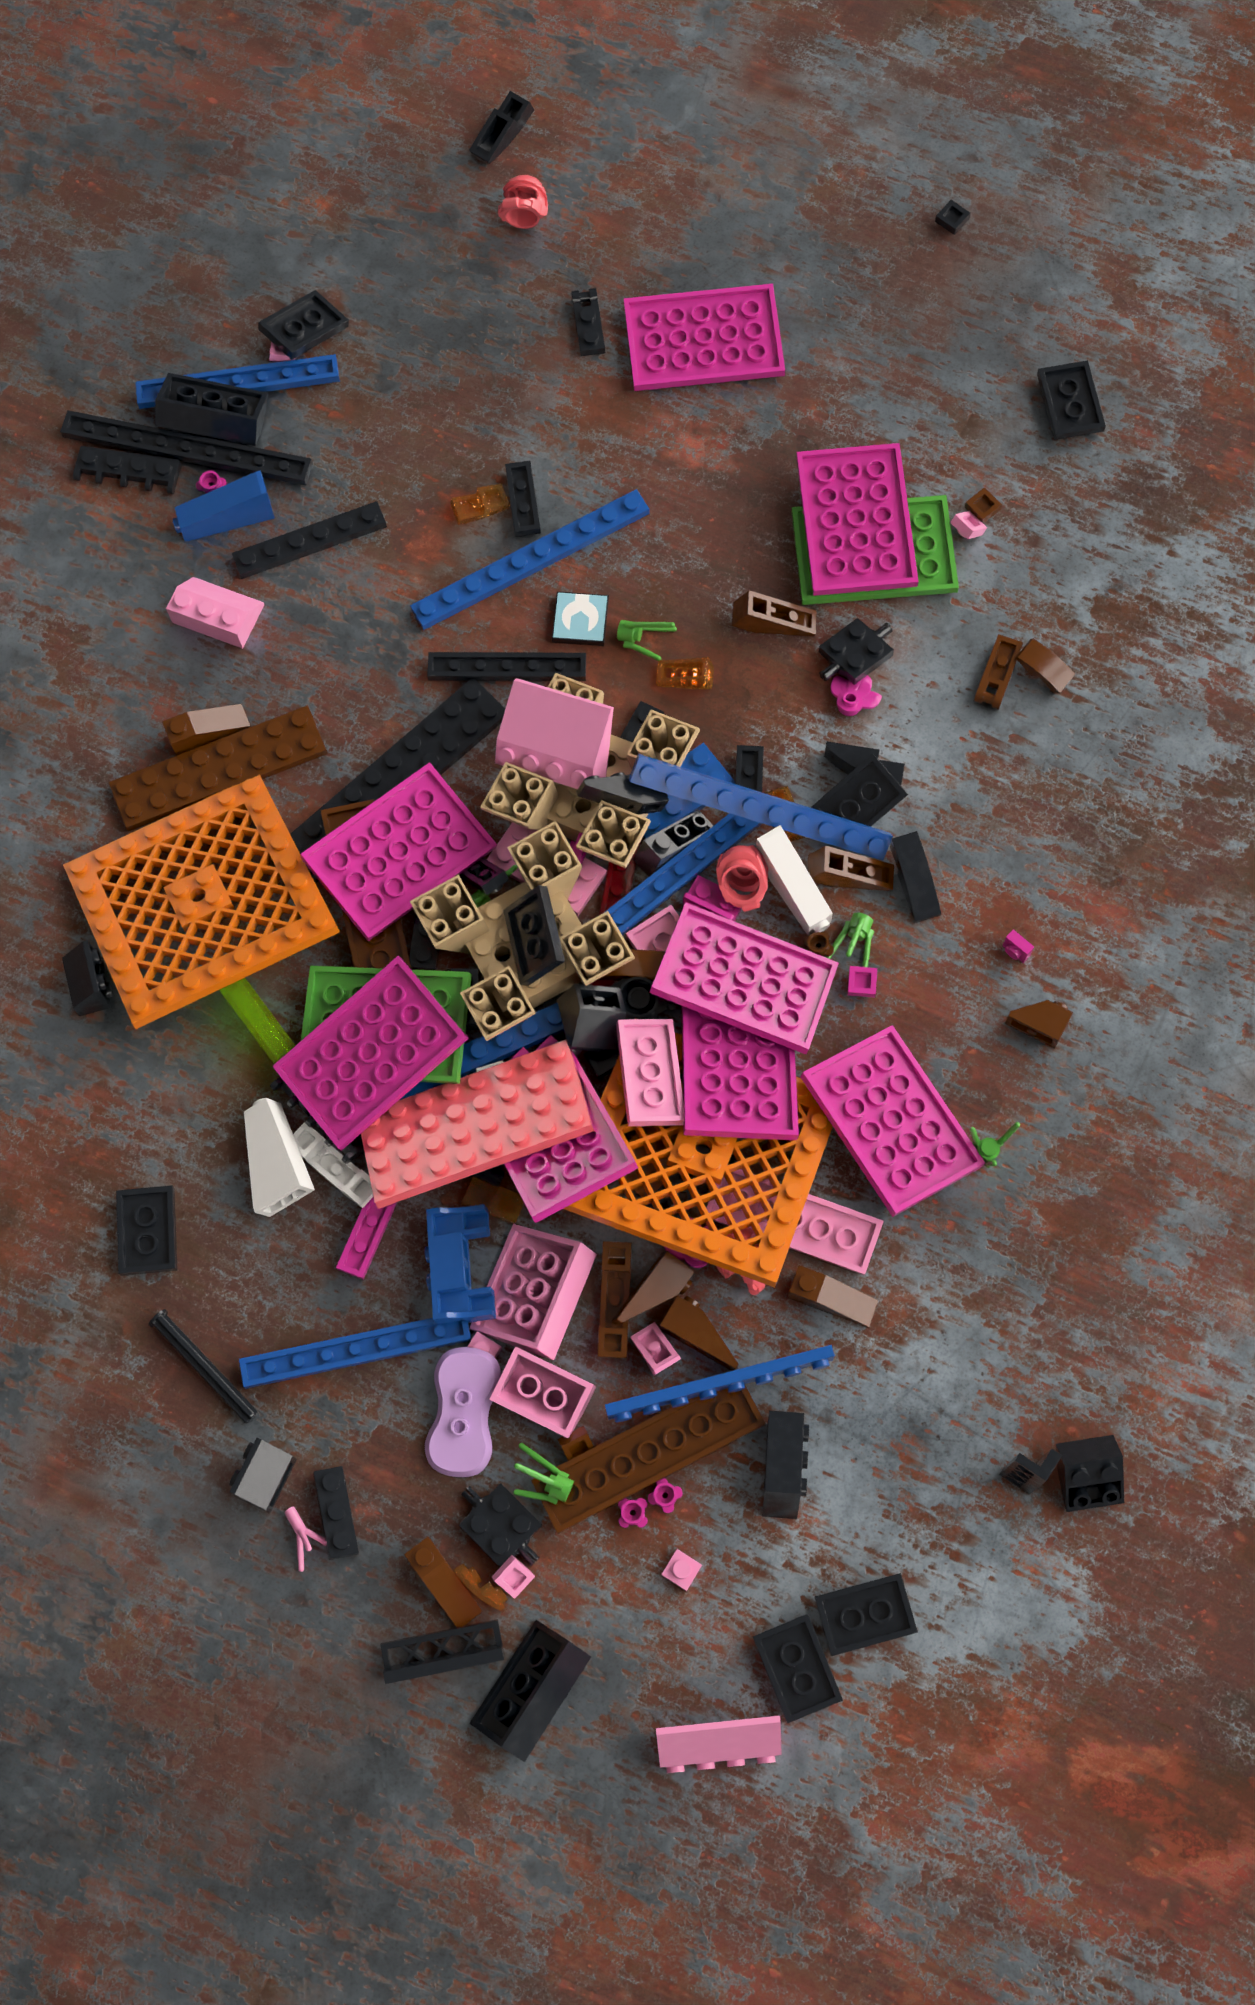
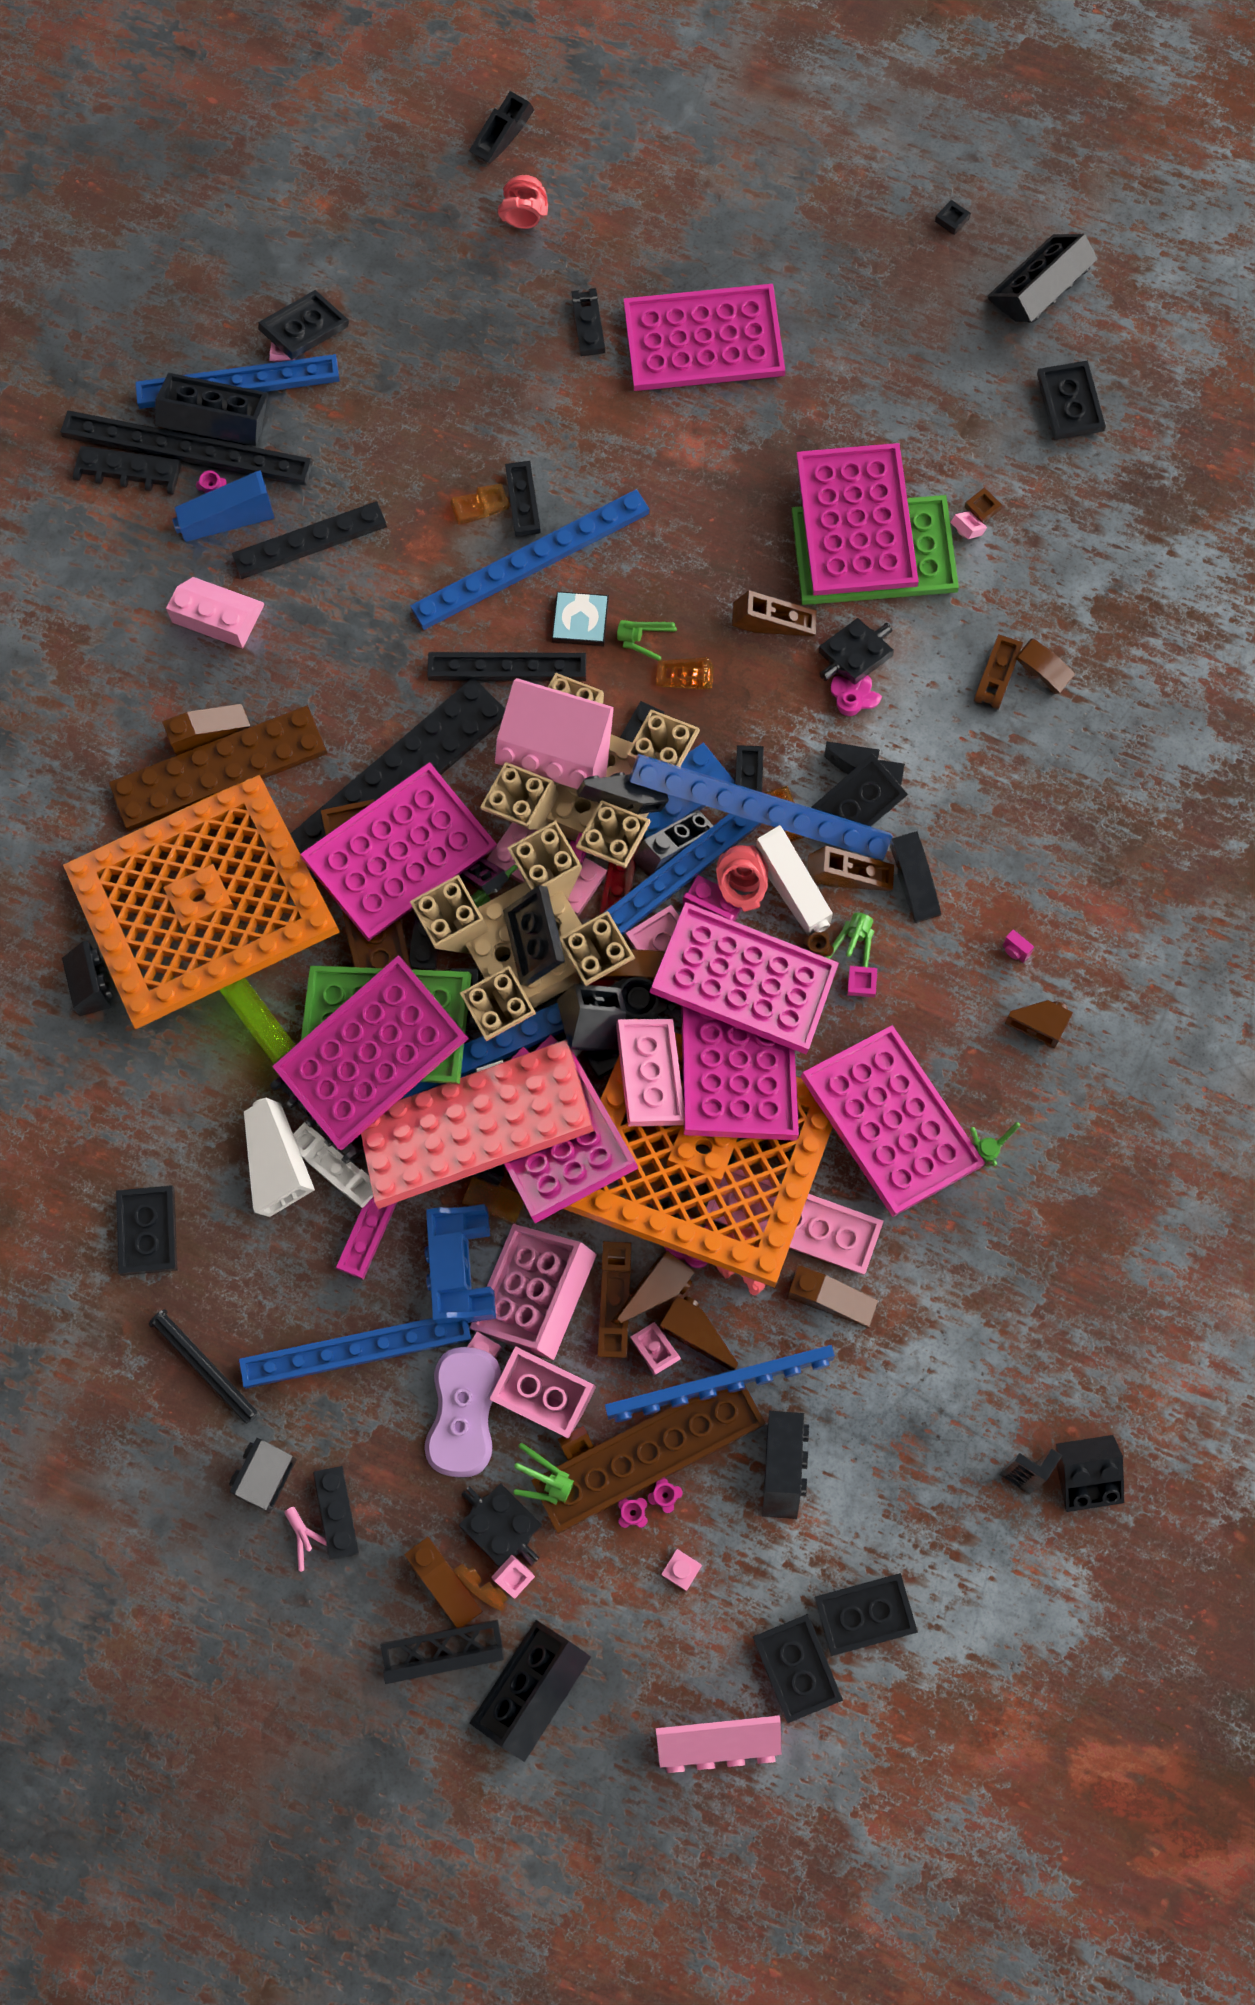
none -> black slope [987,234,1098,323]

